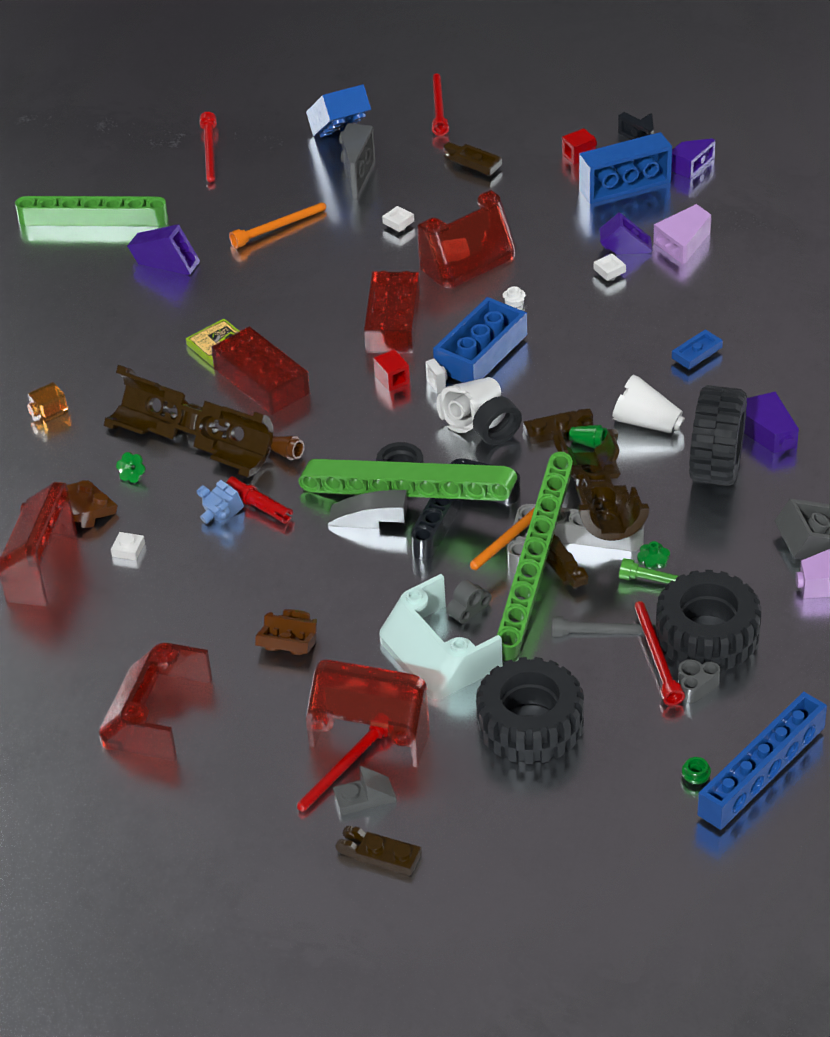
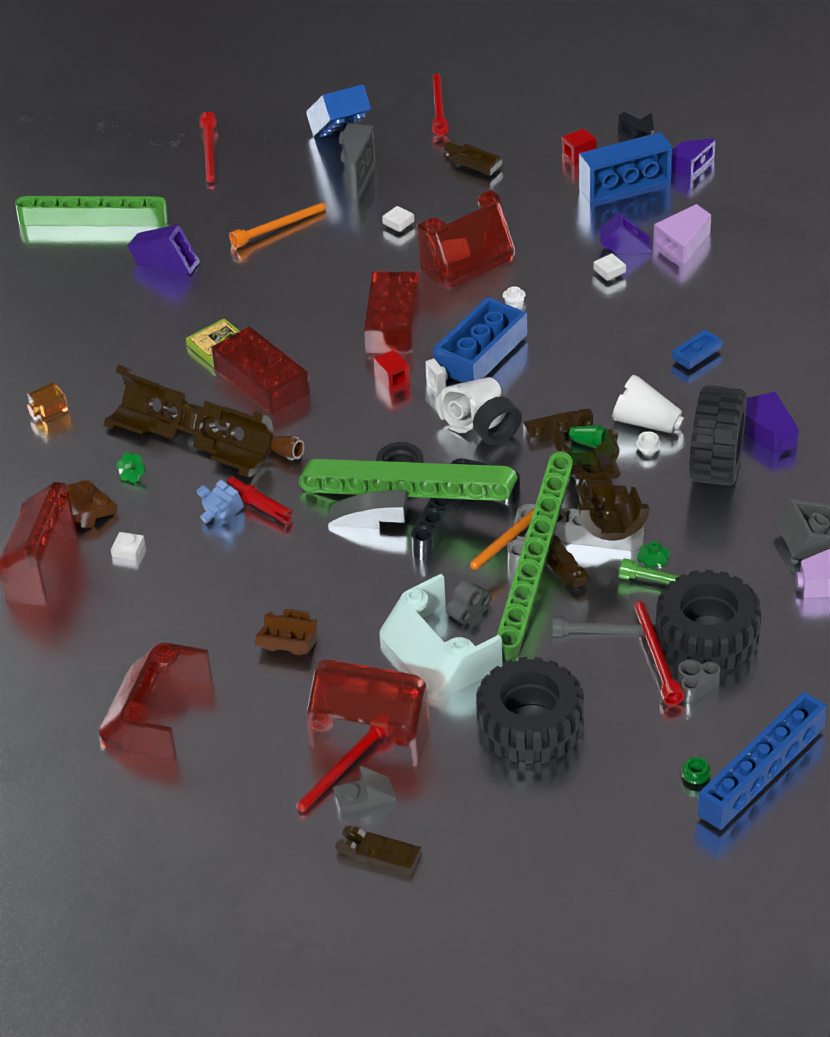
none -> white plate [636,432,661,454]

